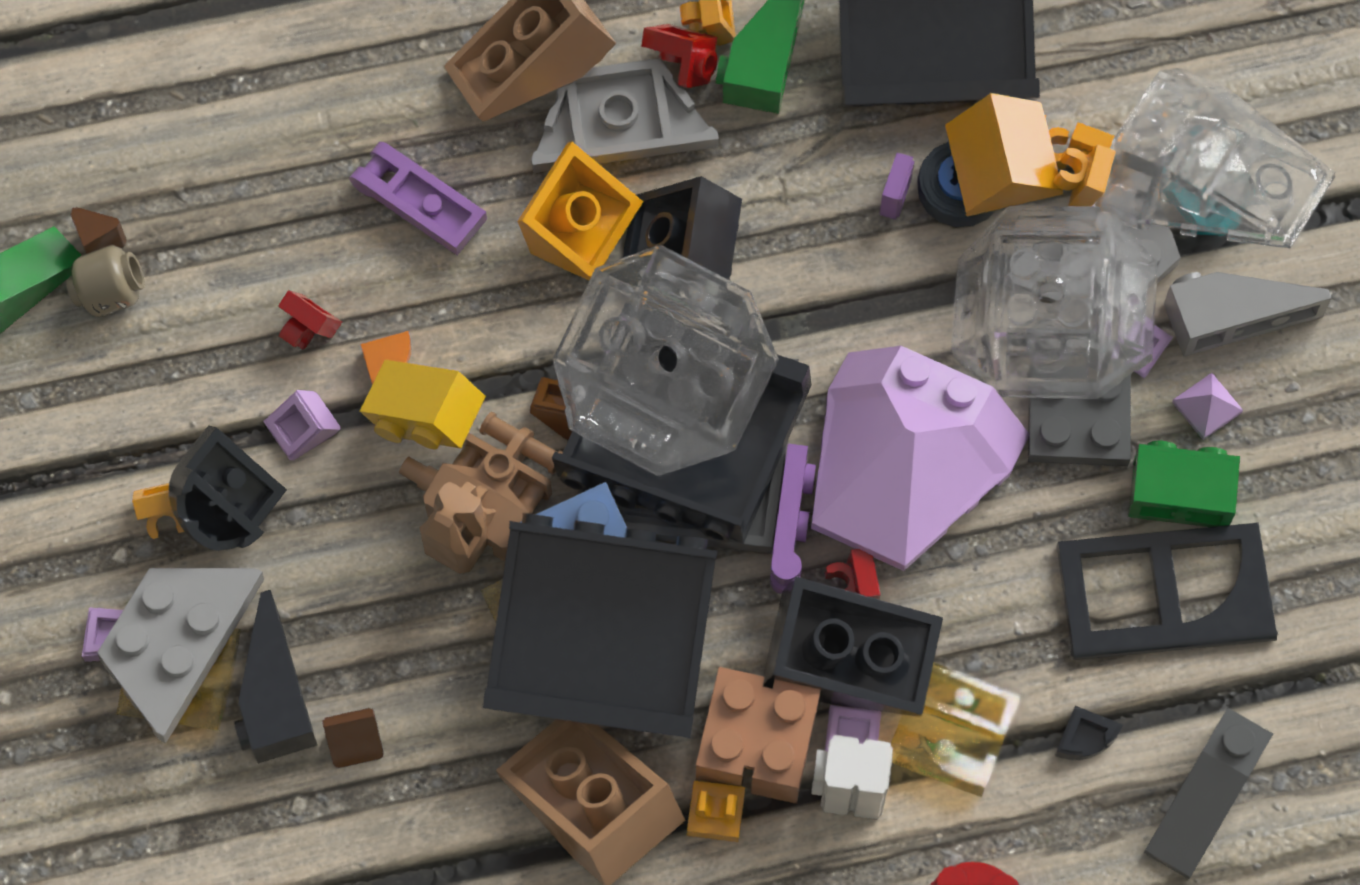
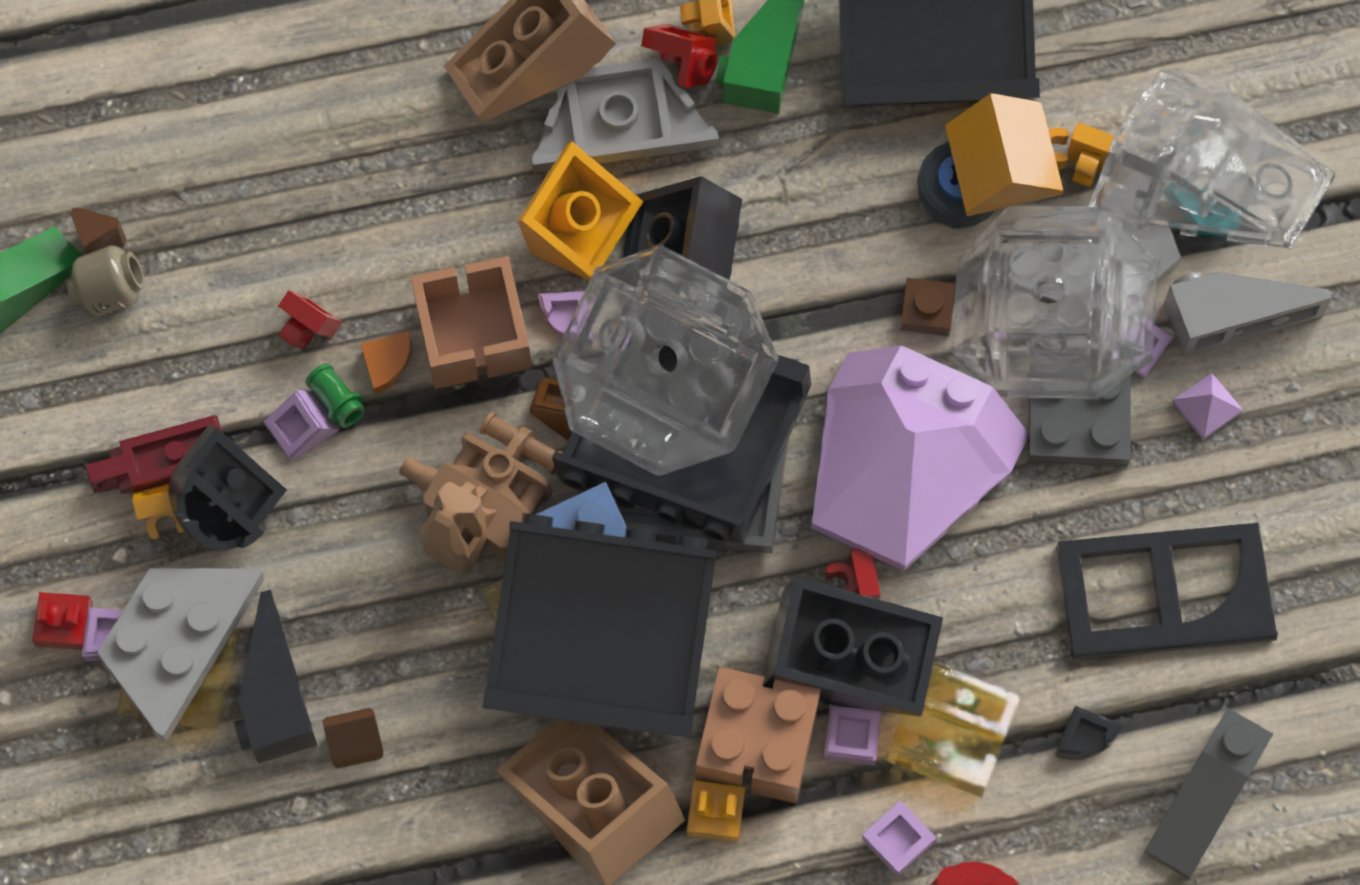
medium lavender plate [349,141,487,255] -> none
yellow brick [360,360,486,450] -> none
medium lavender plate [770,444,816,595] -> none
white brick [812,735,893,819] -> none
medium lavender tile [880,152,915,220] -> none
light orange tile [1053,144,1116,213] -> none
green hinge [1128,440,1240,527] -> none
none -> red tile [32,592,93,650]
none -> dark red hinge [86,415,222,494]
none -> green pin [305,363,365,428]
none -> nougat piece [411,256,532,389]
none -> lavender tile [538,291,590,343]
none -> lavender plate [861,800,936,877]
none -> reddish brown plate [900,278,956,336]

